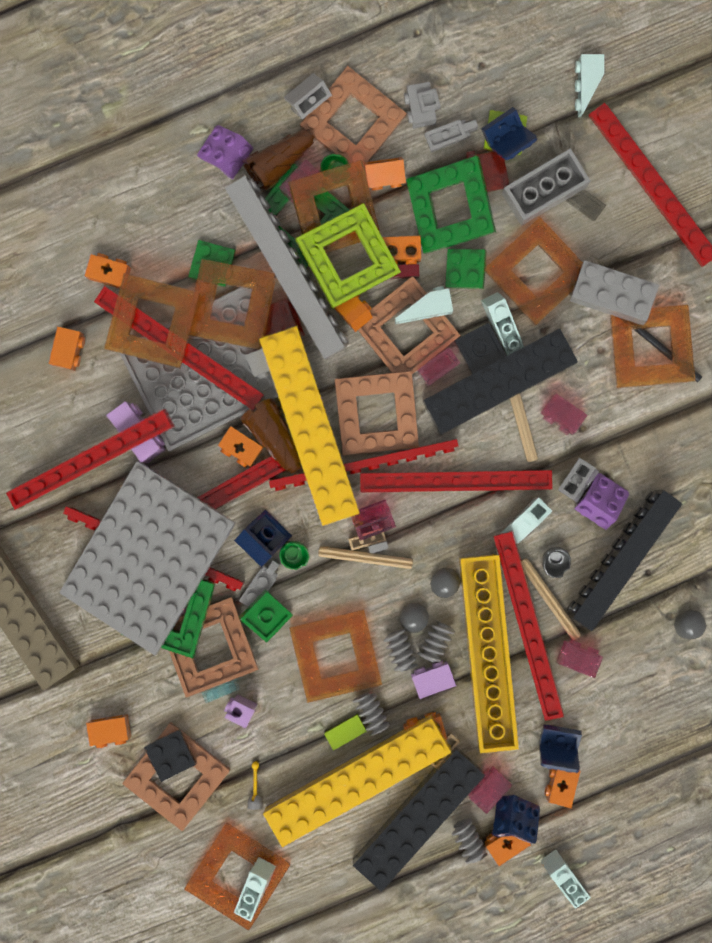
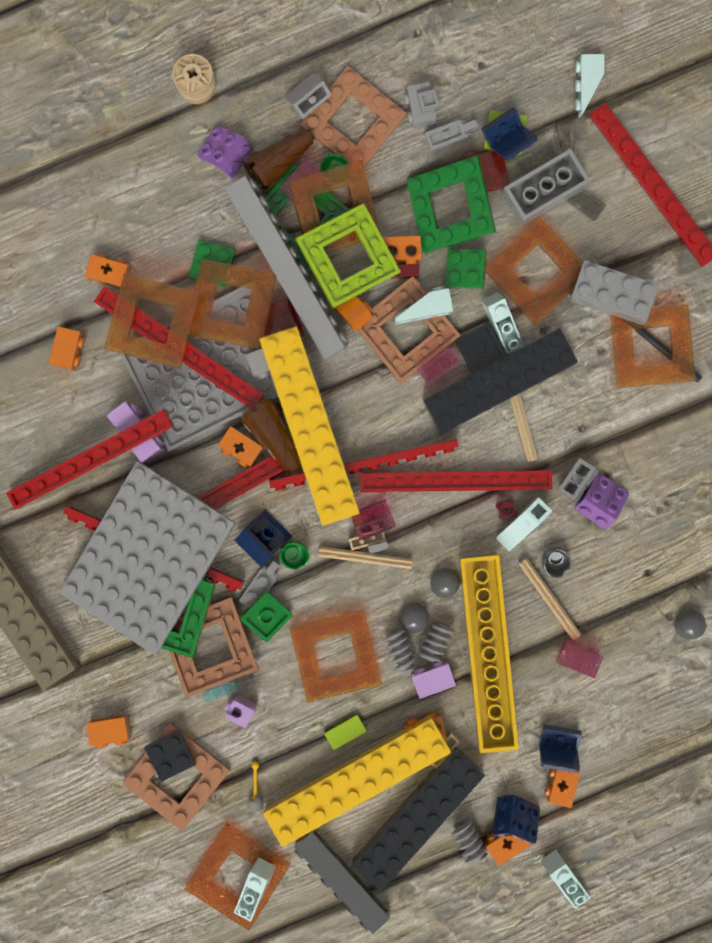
nougat plate [335,371,419,455] -> none
light grey piece [353,692,390,736] -> none
orange brick [364,157,406,190] -> none
clear pink brick [468,766,512,814] -> none
red plate [493,531,564,721] -> none
clear pink brick [540,393,588,436] -> none
black brick [567,490,683,631] -> none
none -> tan wheel [172,54,217,104]
none -> dark grey brick [294,829,390,934]
none -> dark red plate [495,499,517,520]

